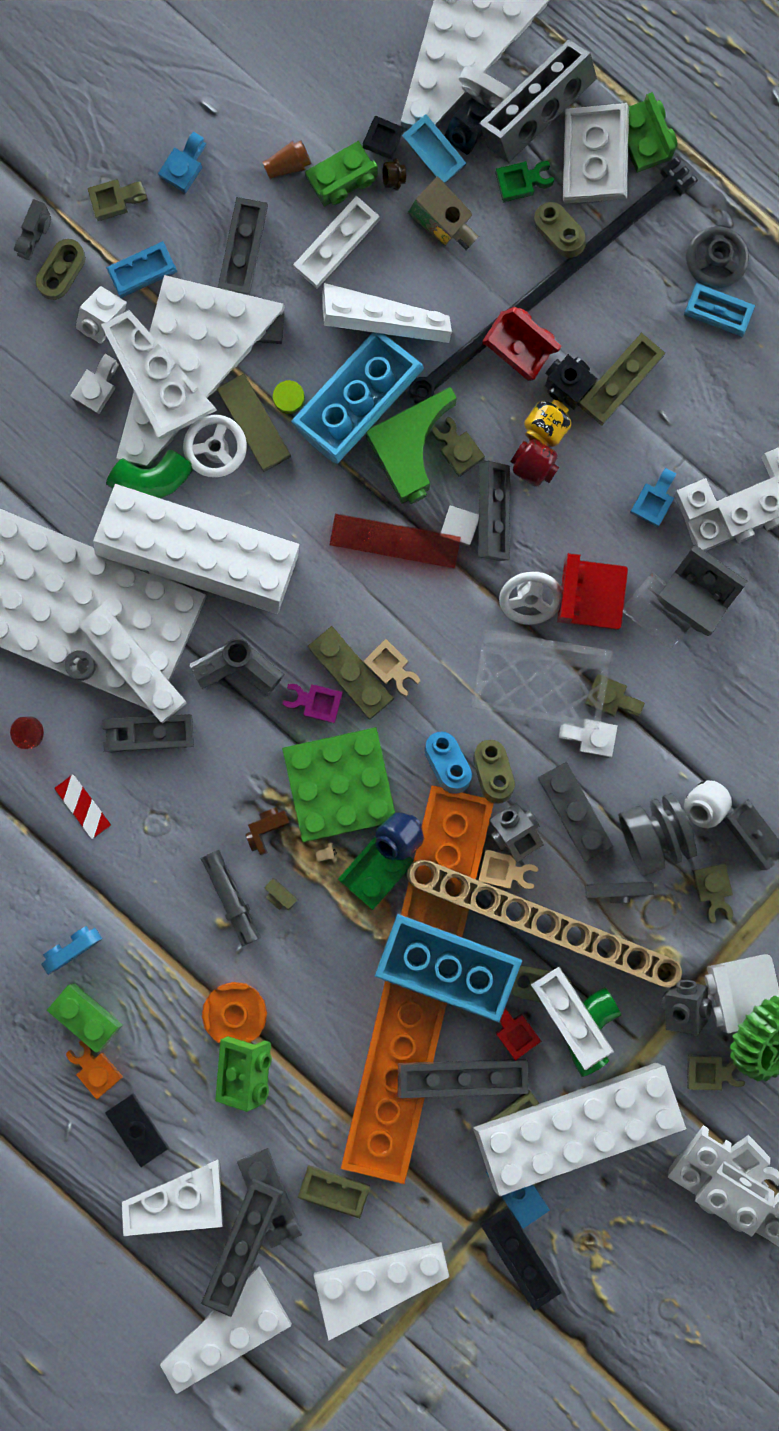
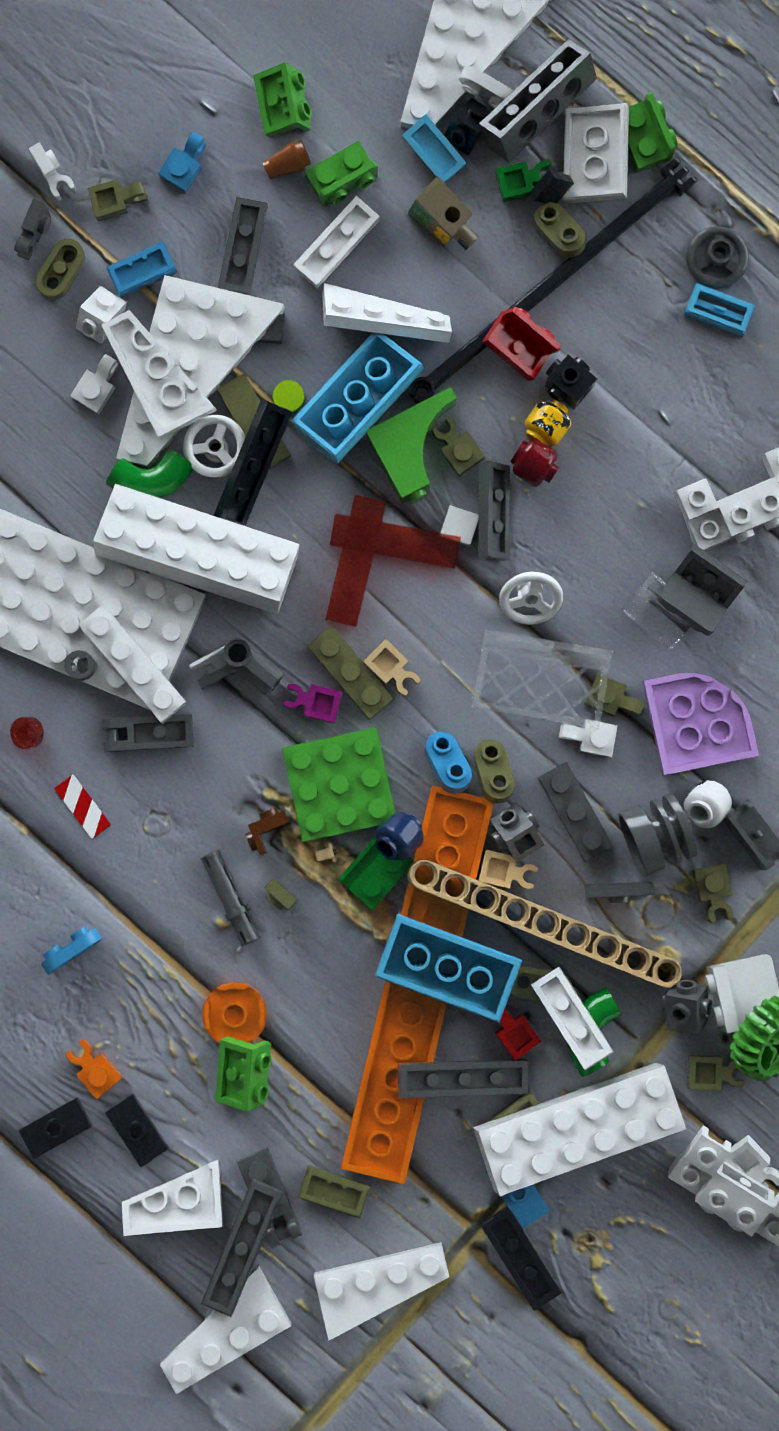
bright green brick [46,983,123,1053] -> none
black plate [363,116,404,160] -> none
dark brown plate [382,158,407,191] -> none
red bracket [557,553,628,630] -> none
olive plate [578,332,665,426] -> none
dark azure plate [630,468,676,527] -> none
none -> black plate [18,1097,93,1159]
none -> white plate [29,142,76,201]
none -> black plate [213,398,292,526]
none -> bright green bracket [253,62,312,138]
none -> clear red tile [325,494,387,627]
none -> black tile [530,170,574,204]
none -> lavender plate [642,673,759,776]

